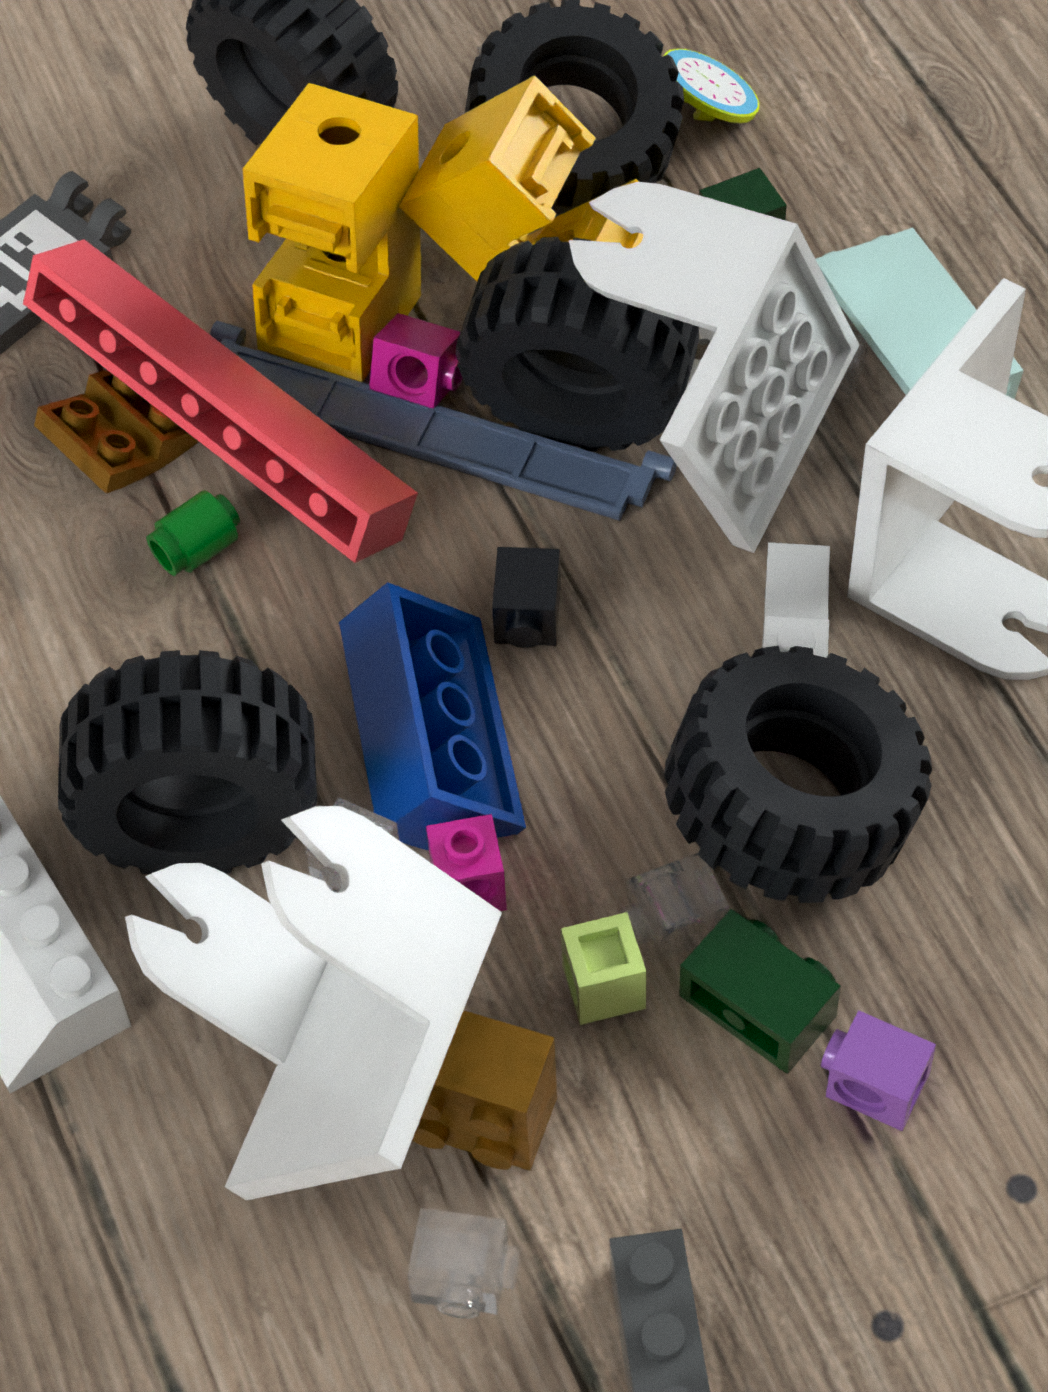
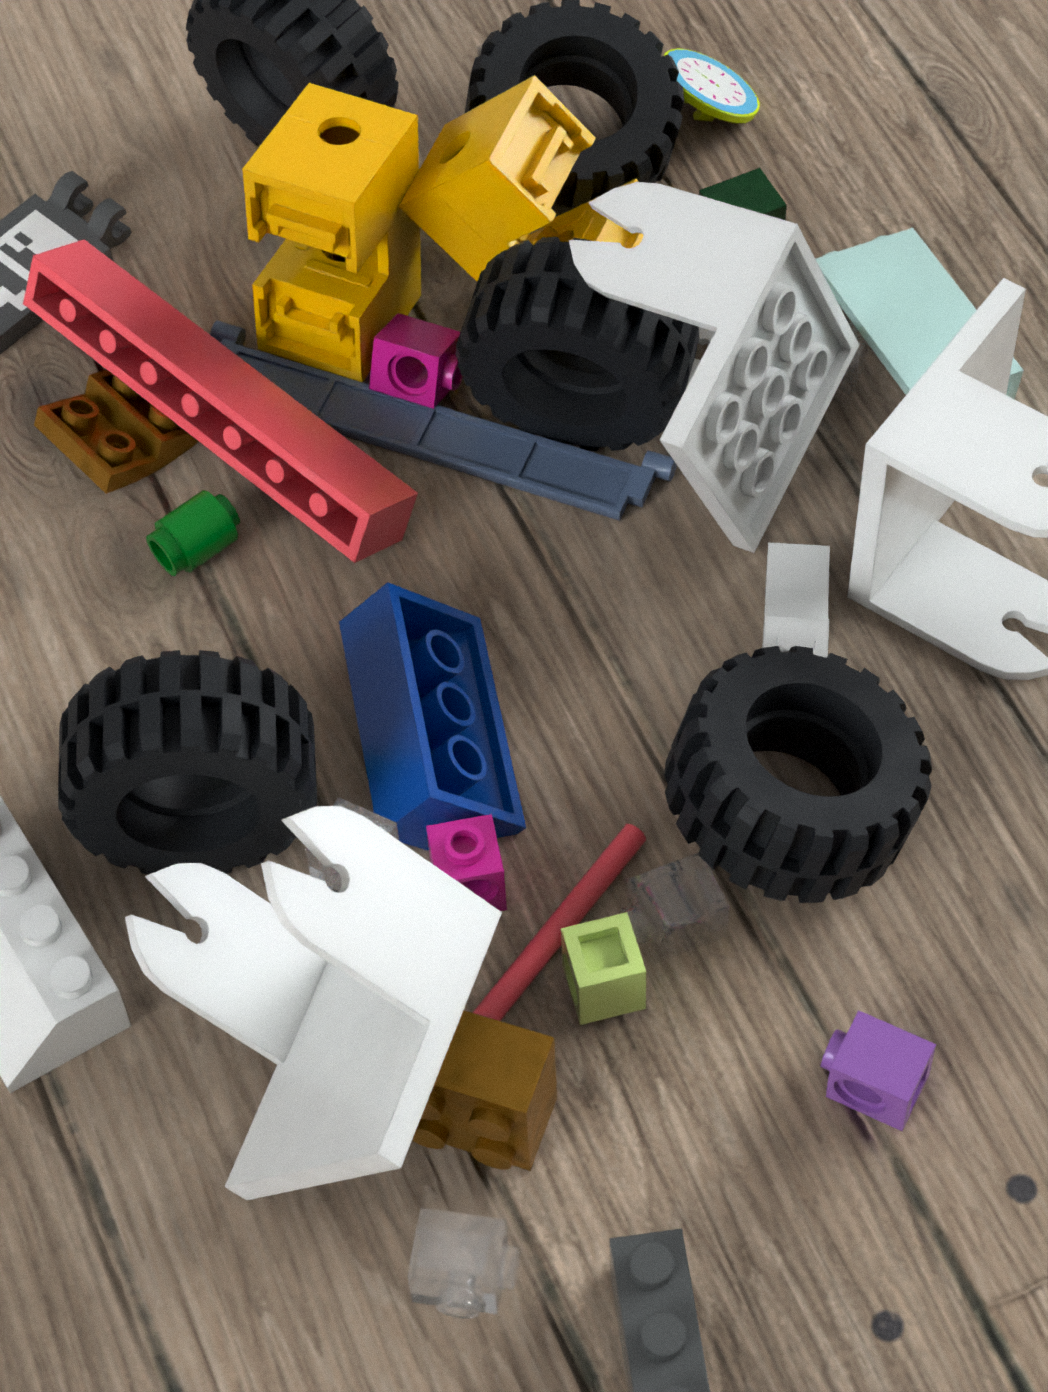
black brick [492,547,561,648] -> none
dark green brick [679,909,841,1074] -> none
none -> coral bar [472,824,646,1021]

